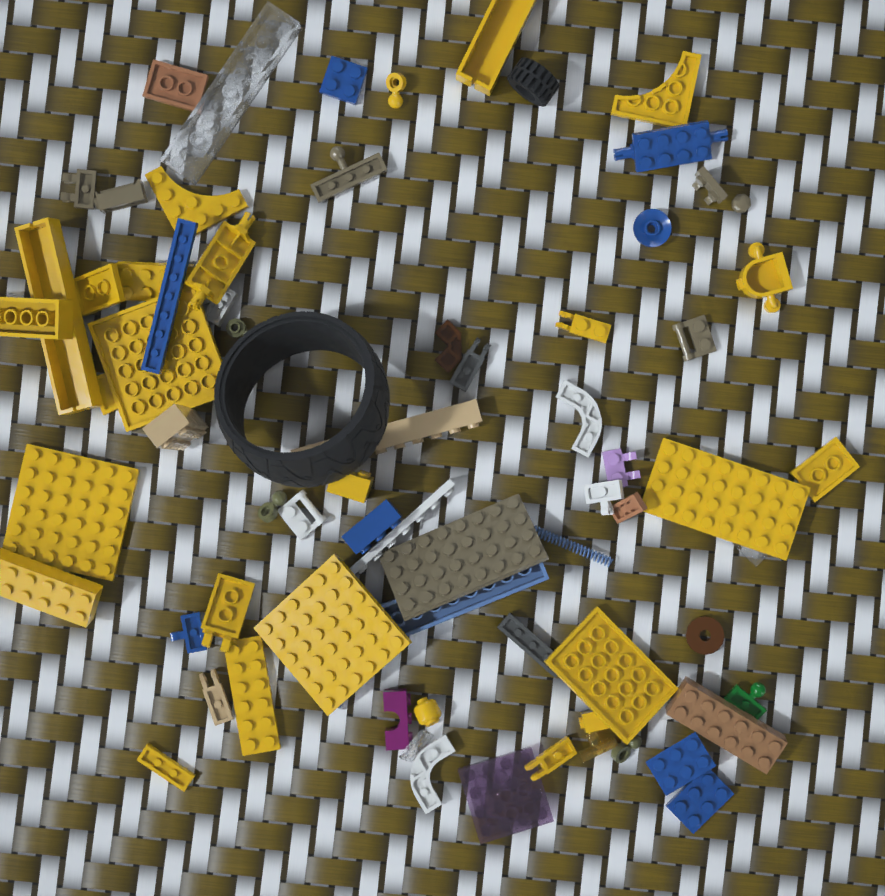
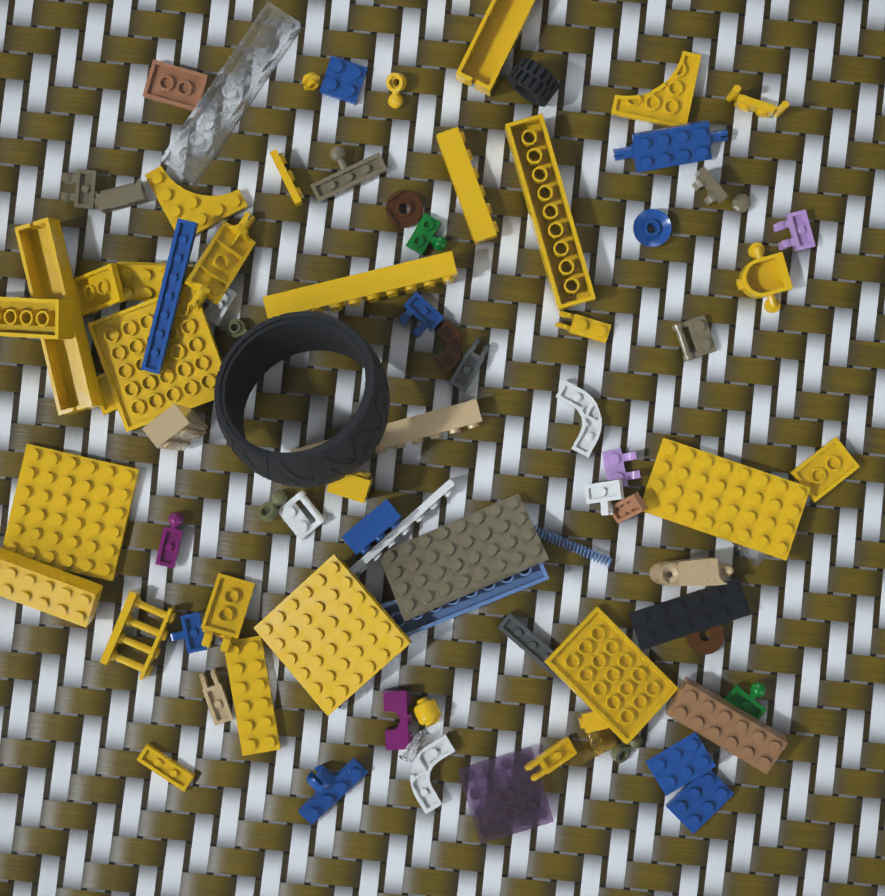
none -> yellow fence [100,590,176,680]
none -> magenta plate [155,512,184,568]
none -> yellow brick [263,251,457,319]
none -> yellow plate [269,149,304,207]
none -> blue plate [298,757,368,825]
none -> yellow plate [302,72,322,90]
none -> reddish brown tile [386,190,423,228]
none -> blue plate [398,291,444,339]
none -> green plate [406,213,448,256]
none -> yellow brick [436,127,499,245]
none -> yellow brick [505,113,596,312]
none -> black plate [629,578,751,651]
none -> tan piece [650,557,734,587]
none -> yellow plate [726,85,789,118]
none -> lavender plate [773,209,816,252]

